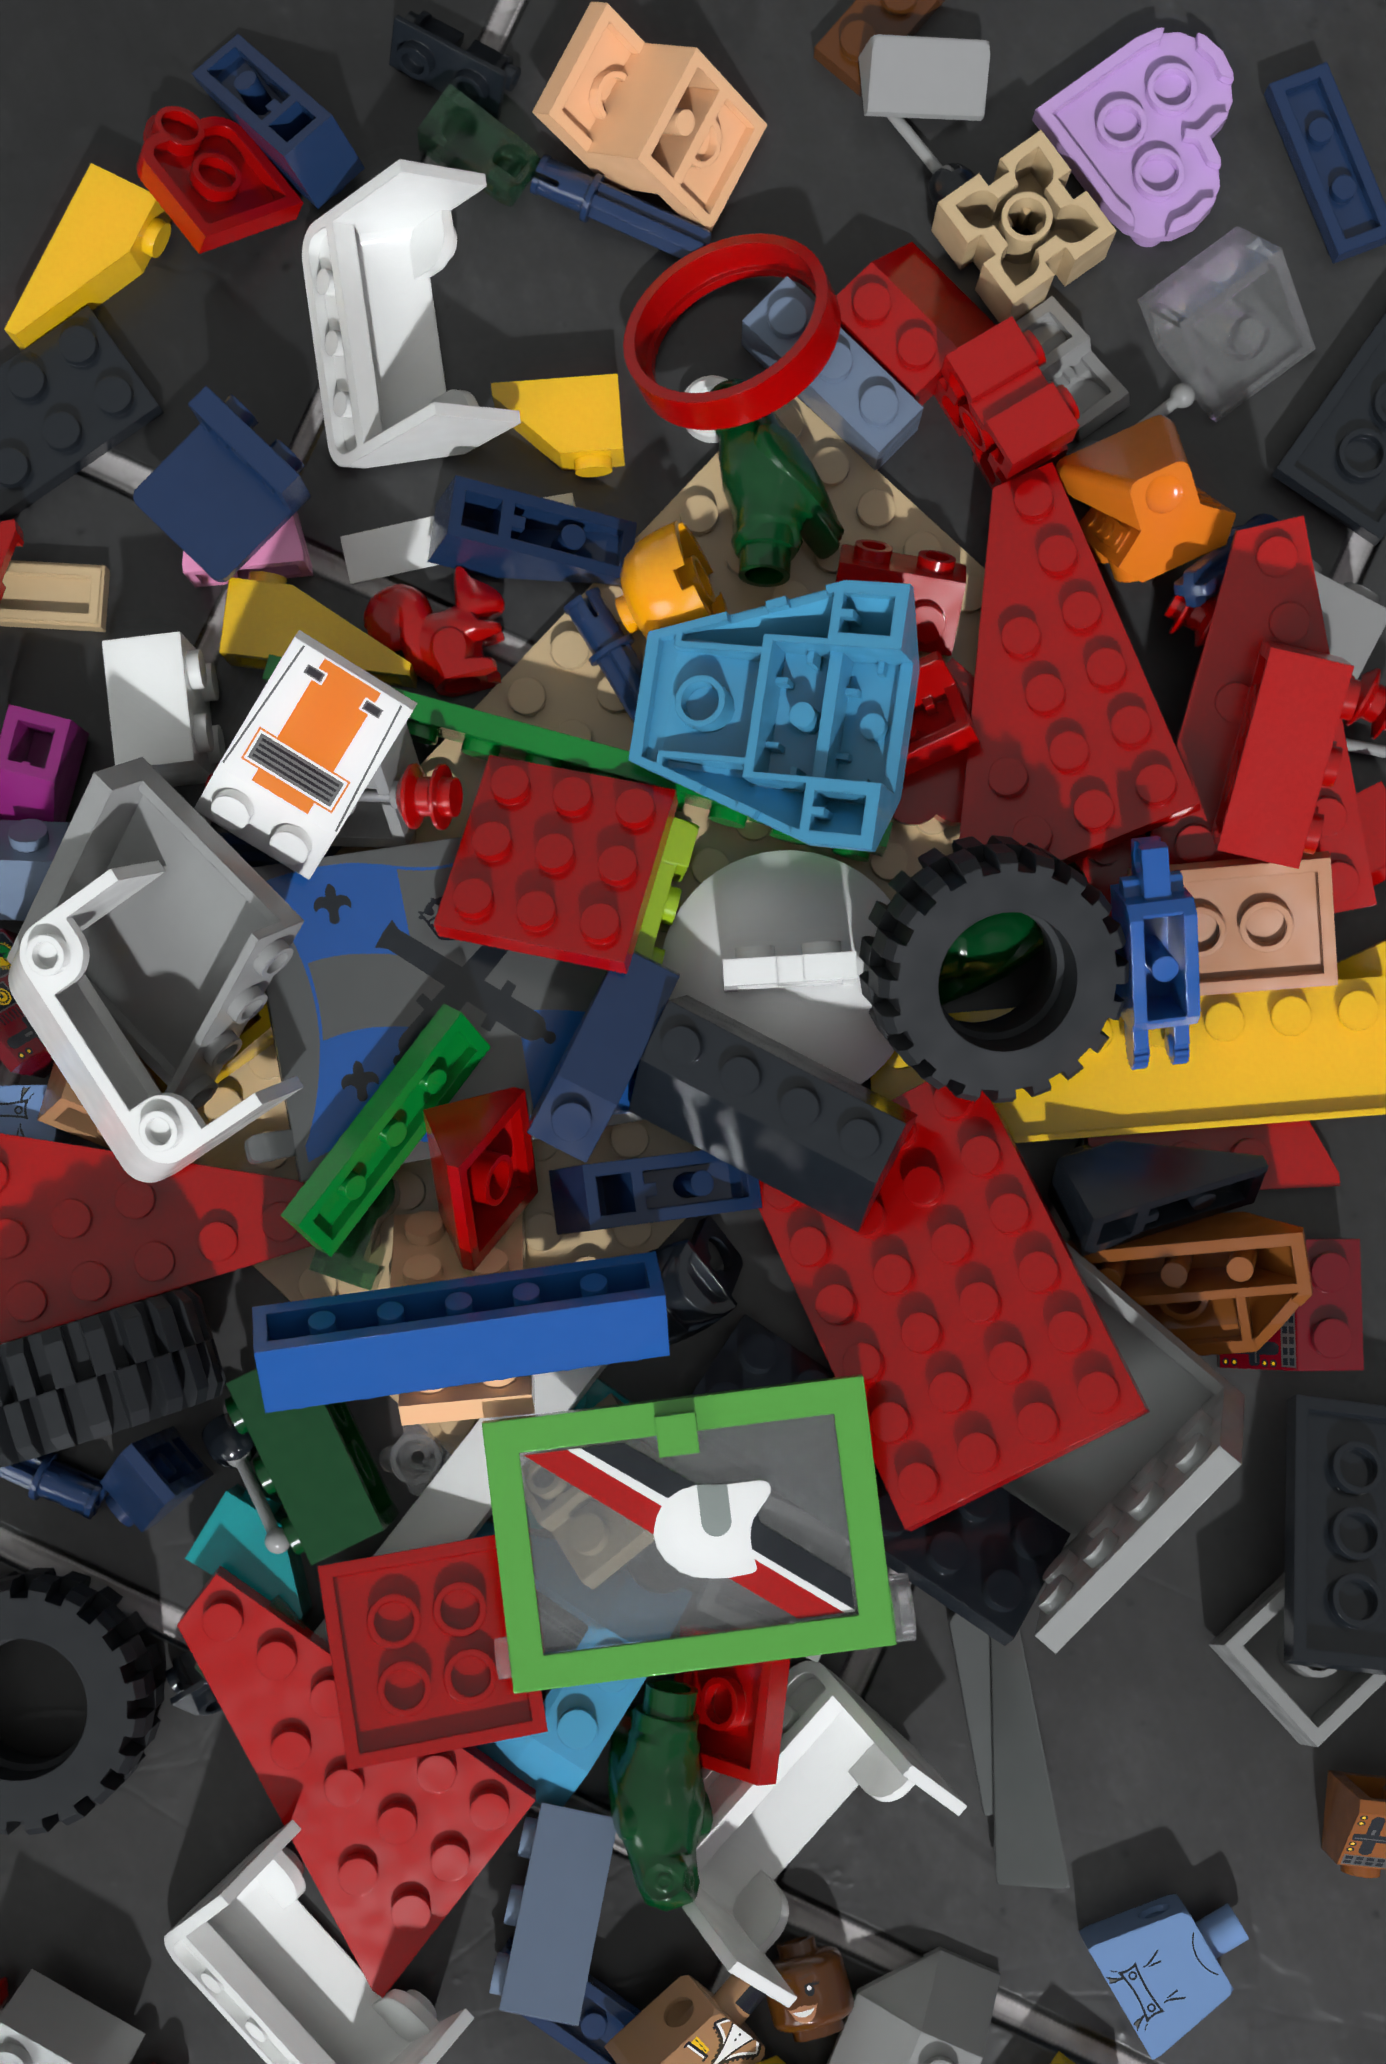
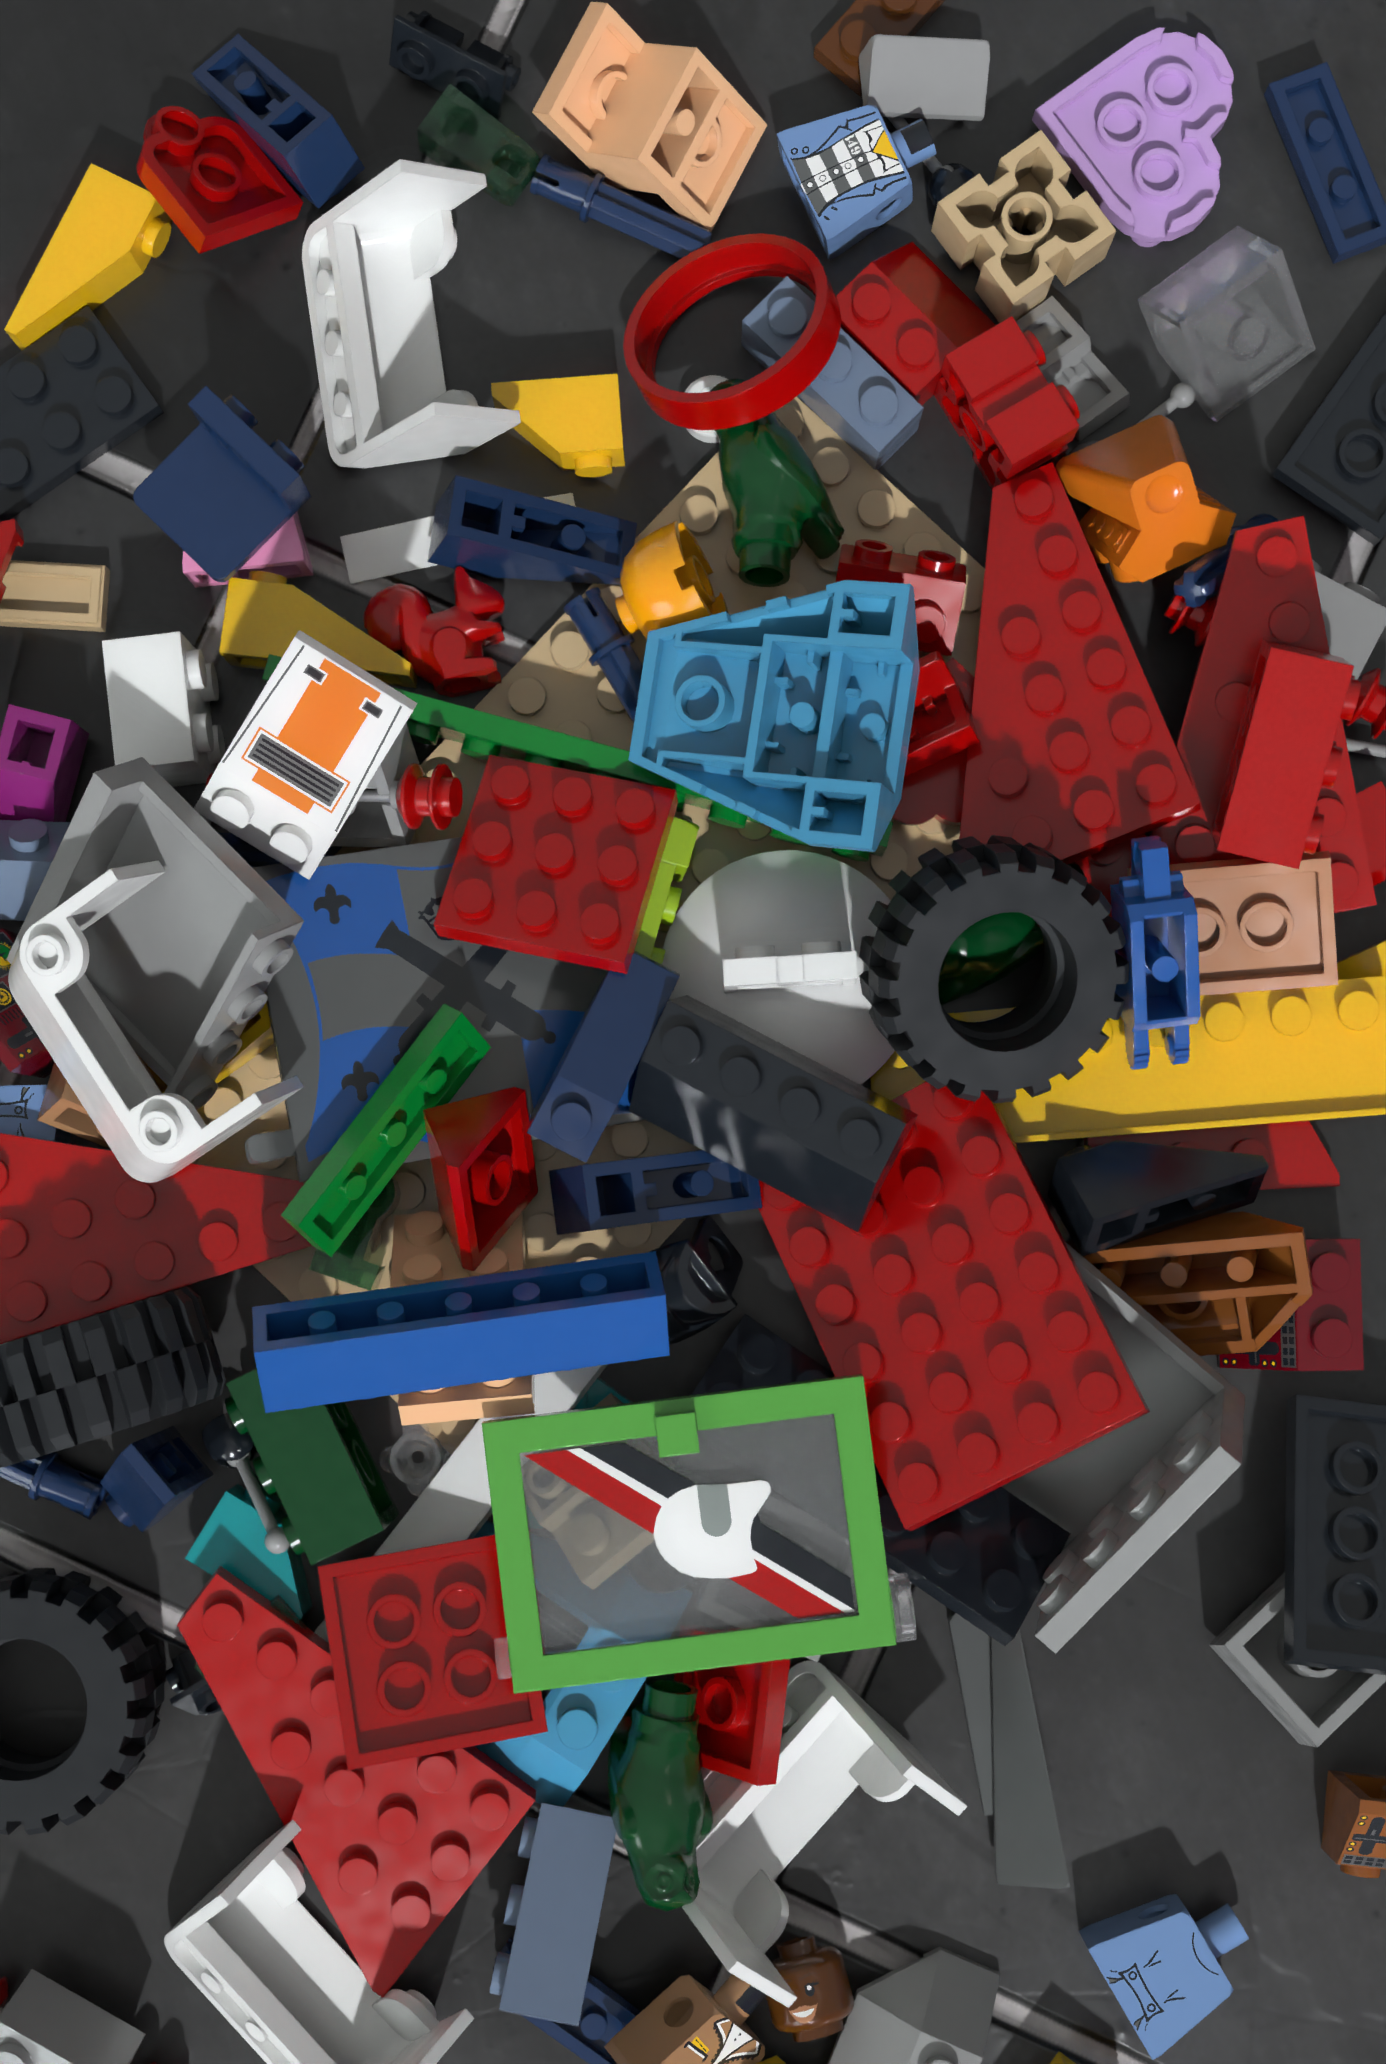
none -> torso [776,105,936,261]

